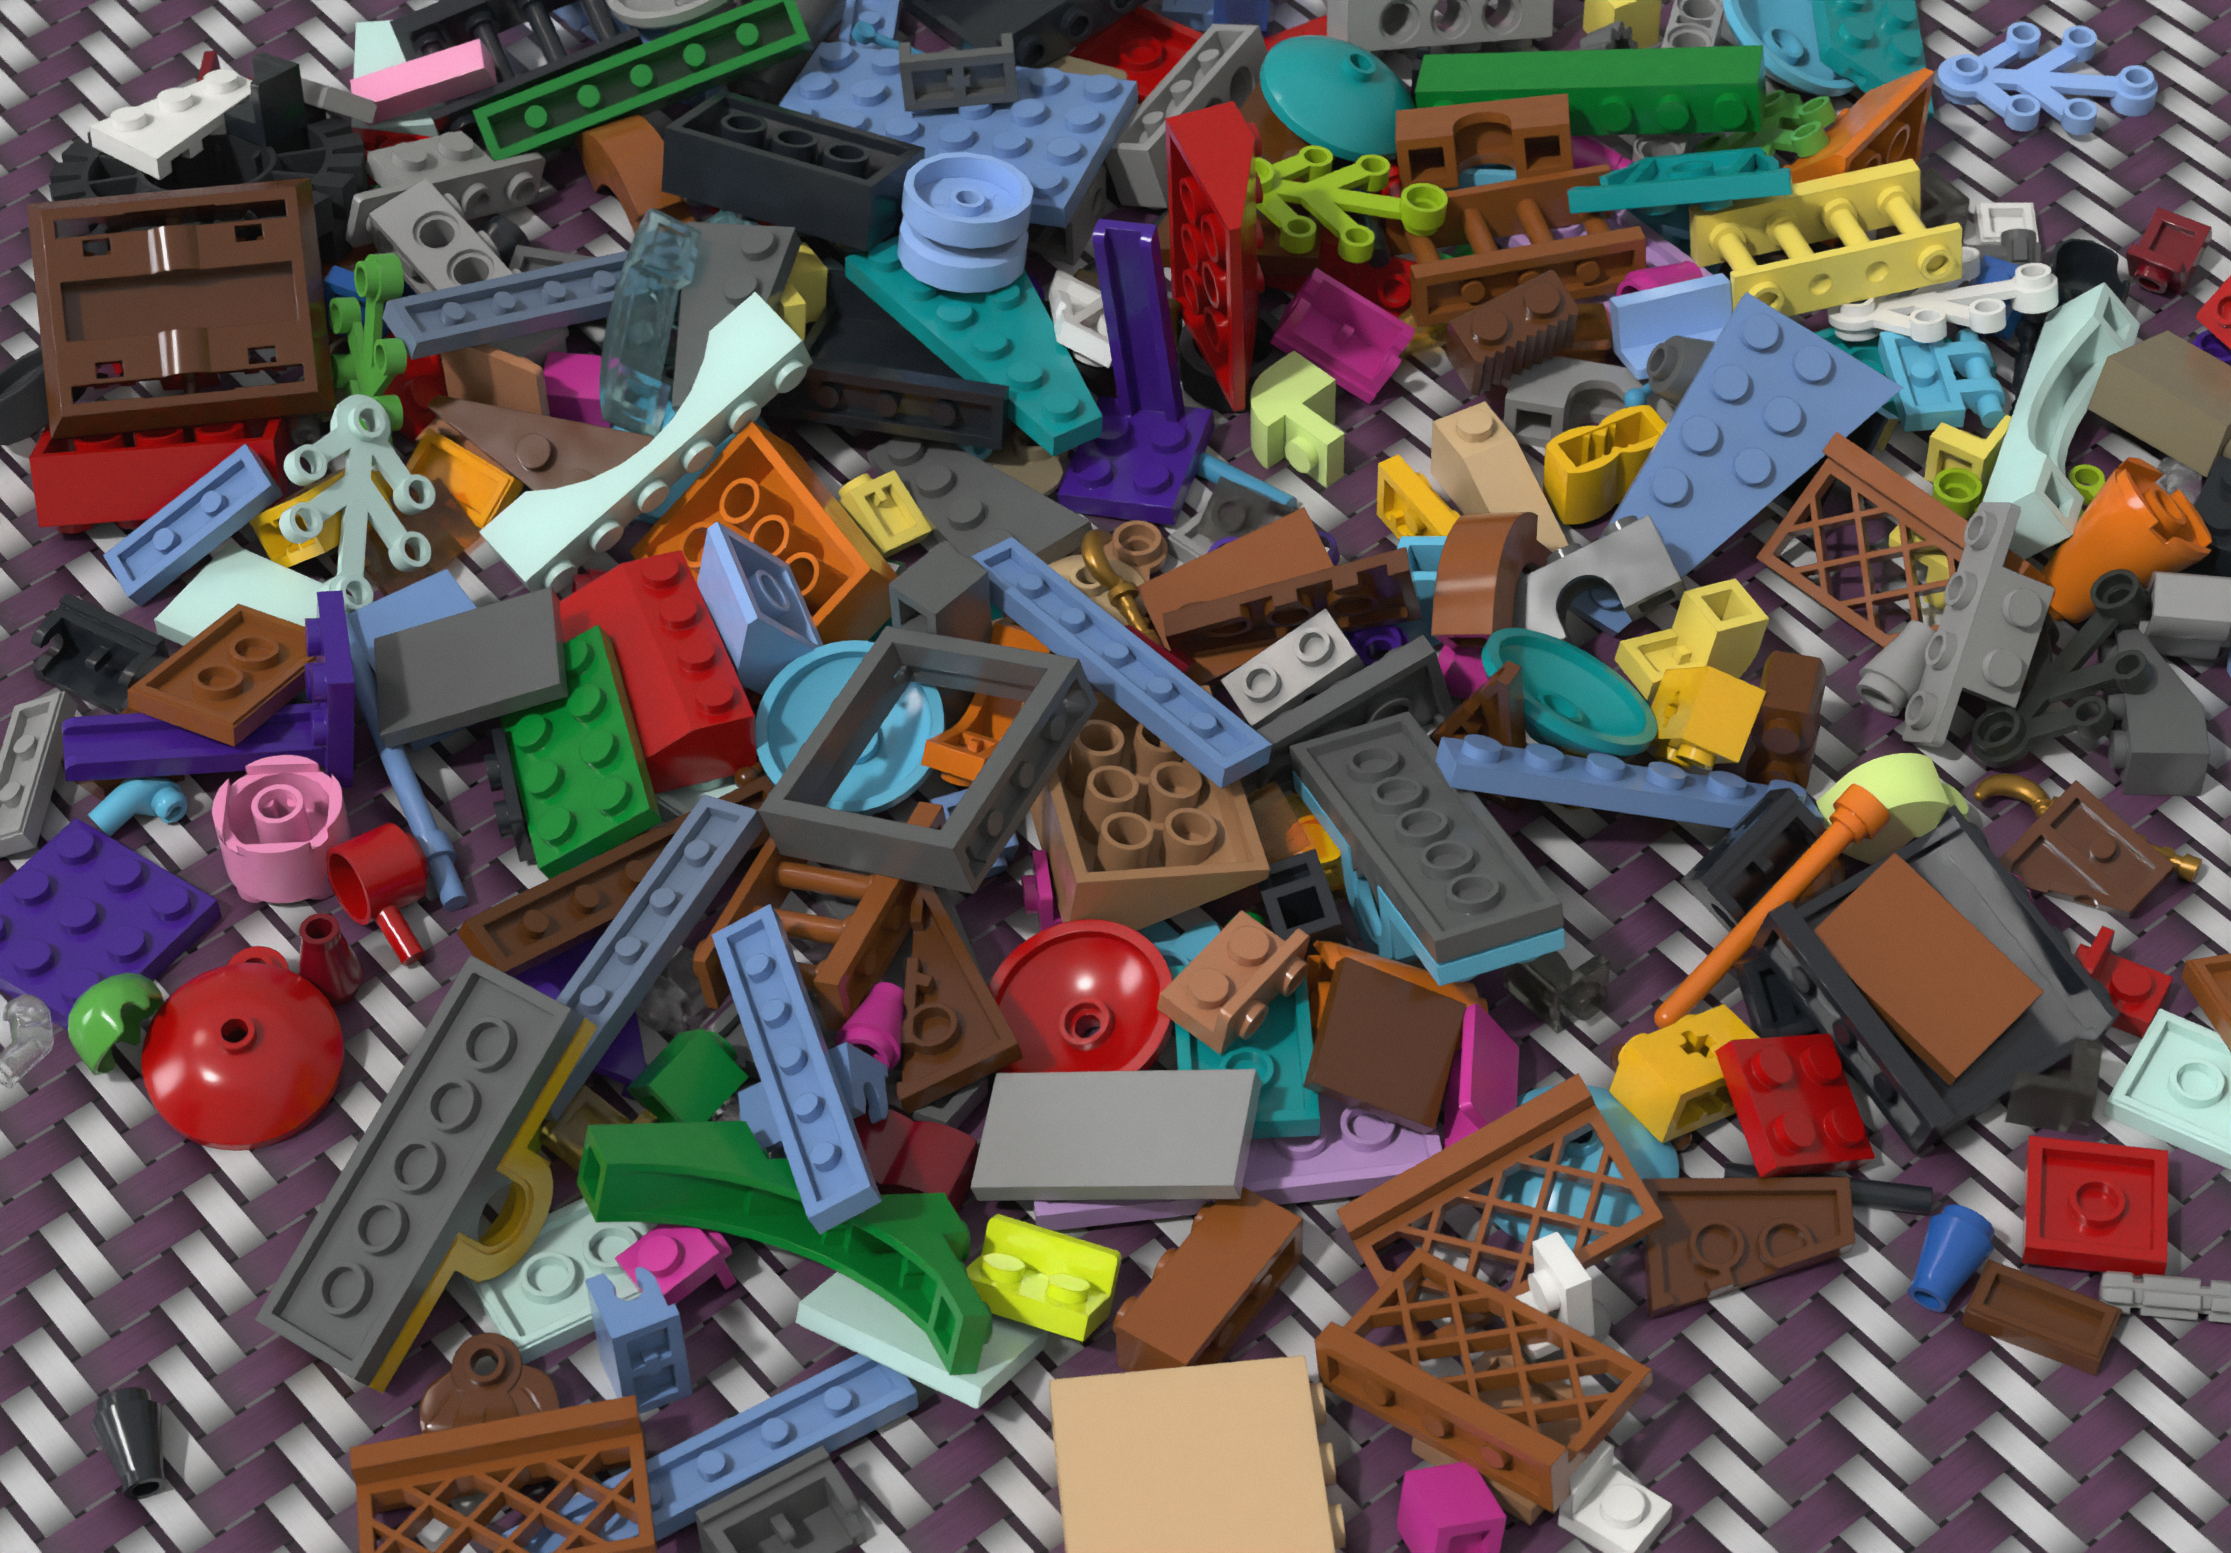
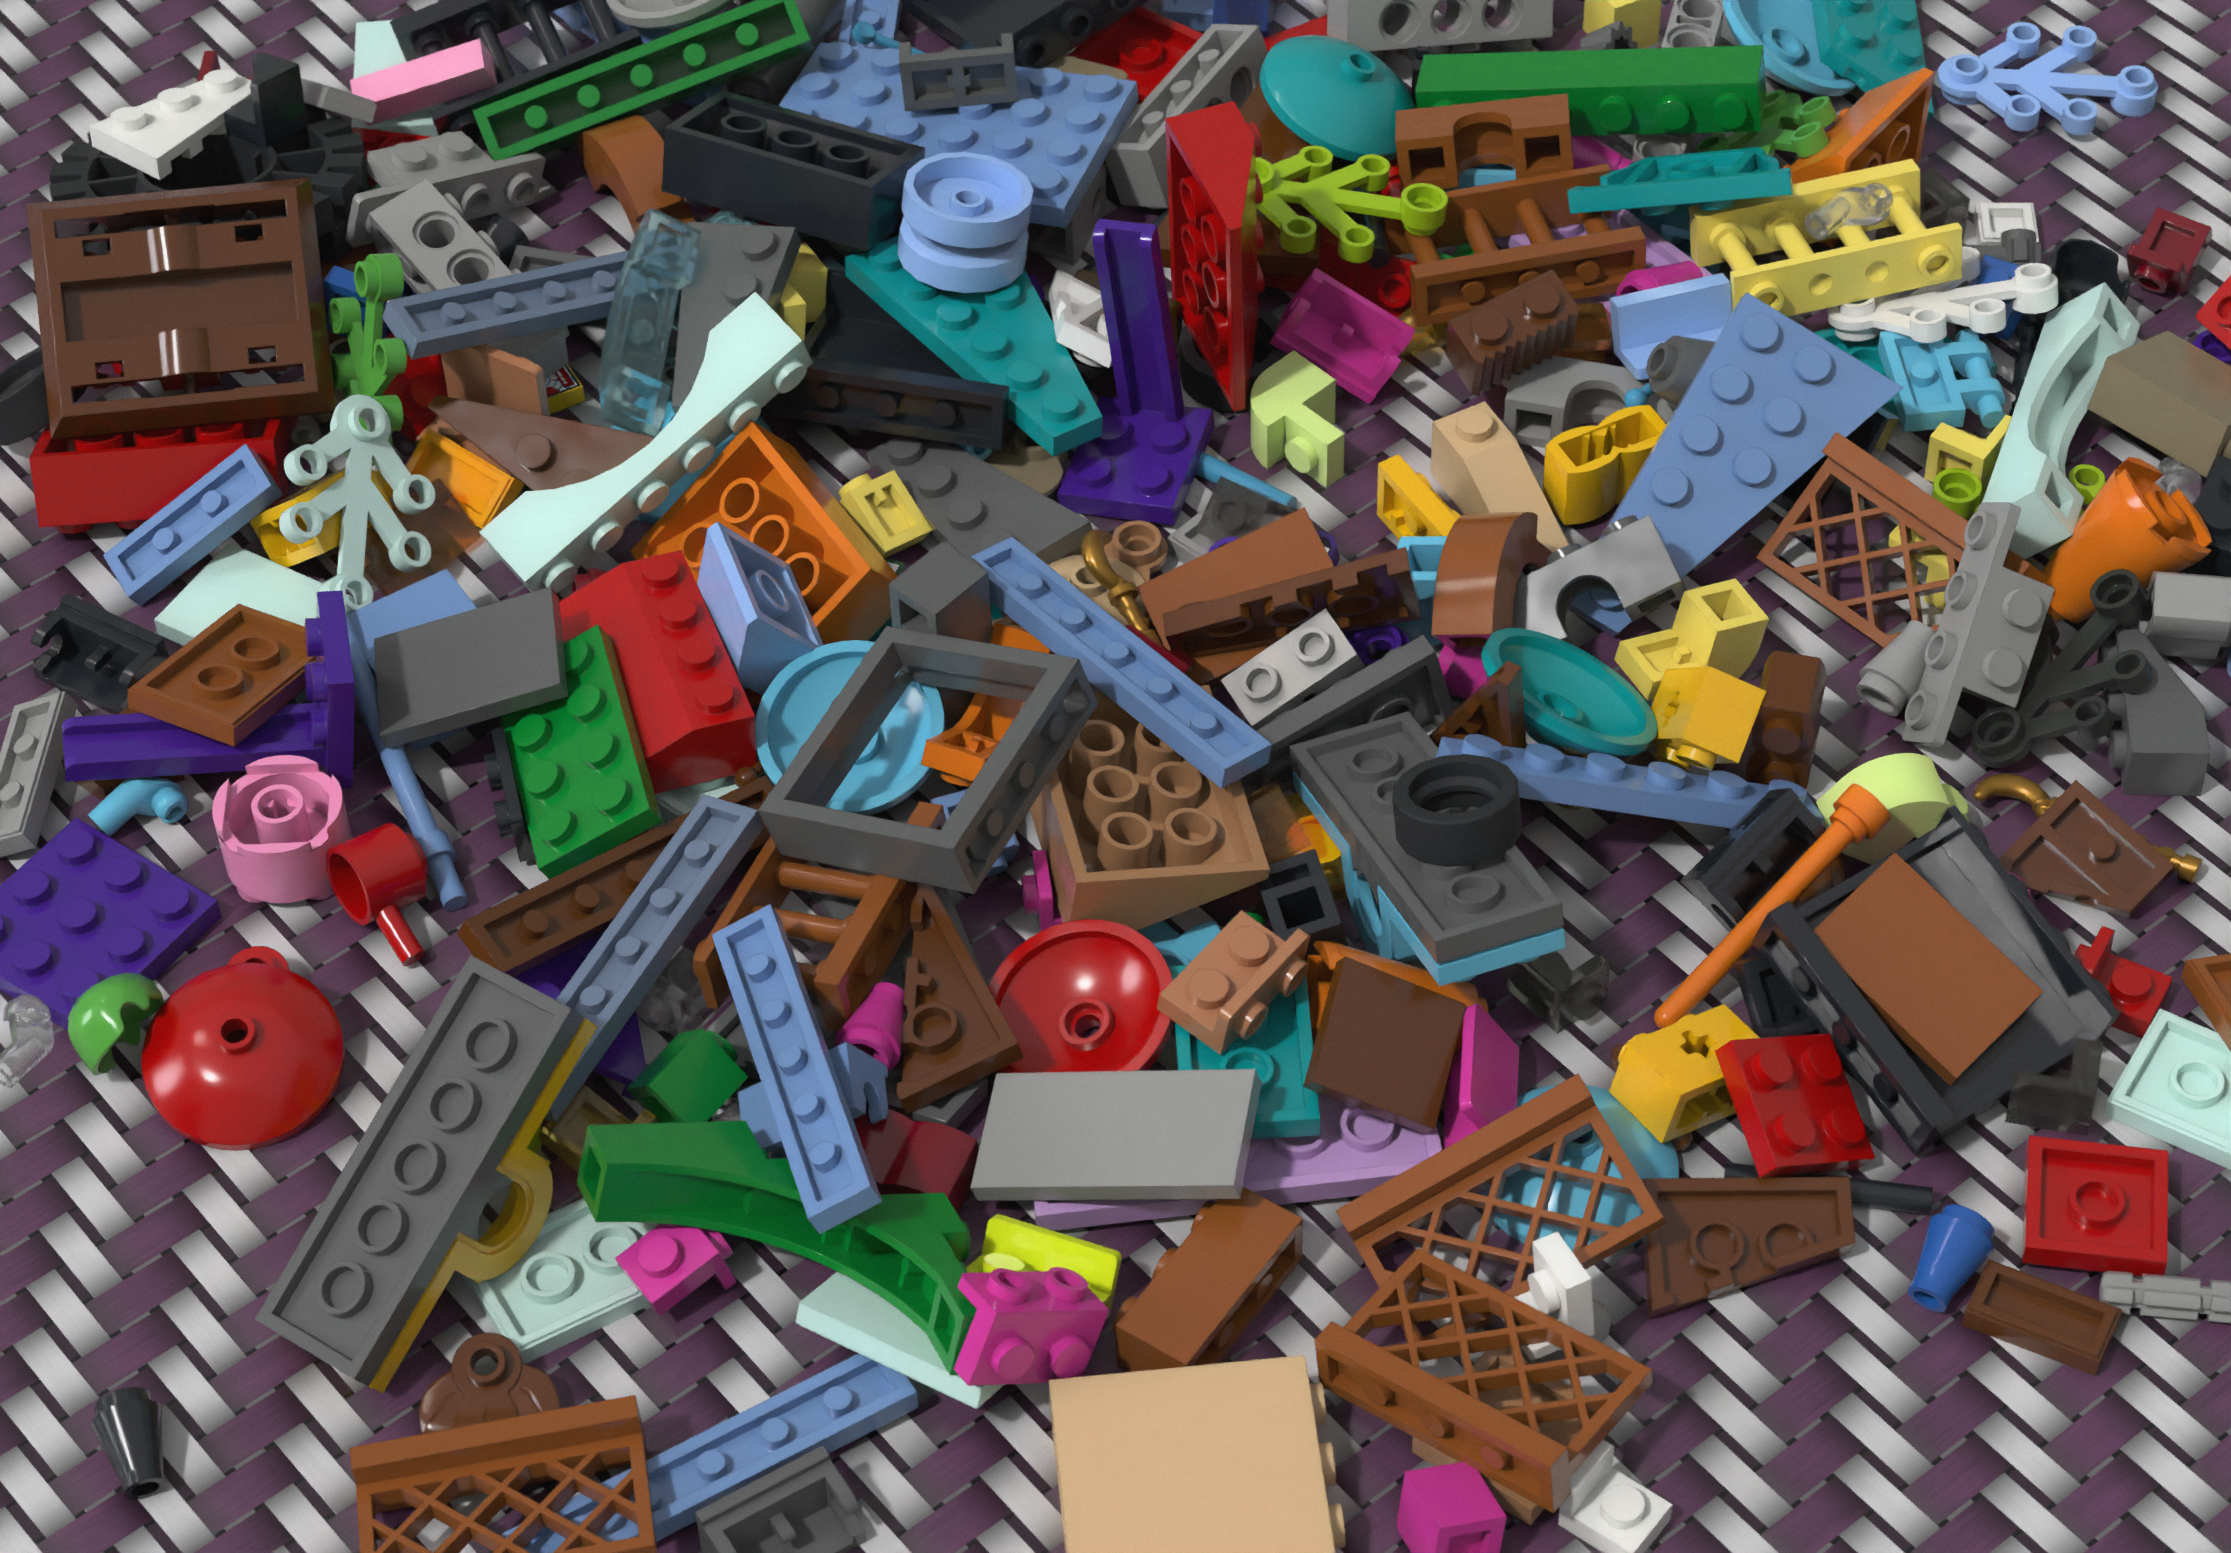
dark red cone [298,913,363,1007] -> none
dark pink panel [543,351,623,428] -> none
medium blue hinge [585,1267,693,1414] -> none
none -> dark pink bracket [954,1267,1110,1386]
none -> black tyre [1392,754,1521,867]
none -> clear arm [1804,183,1894,240]

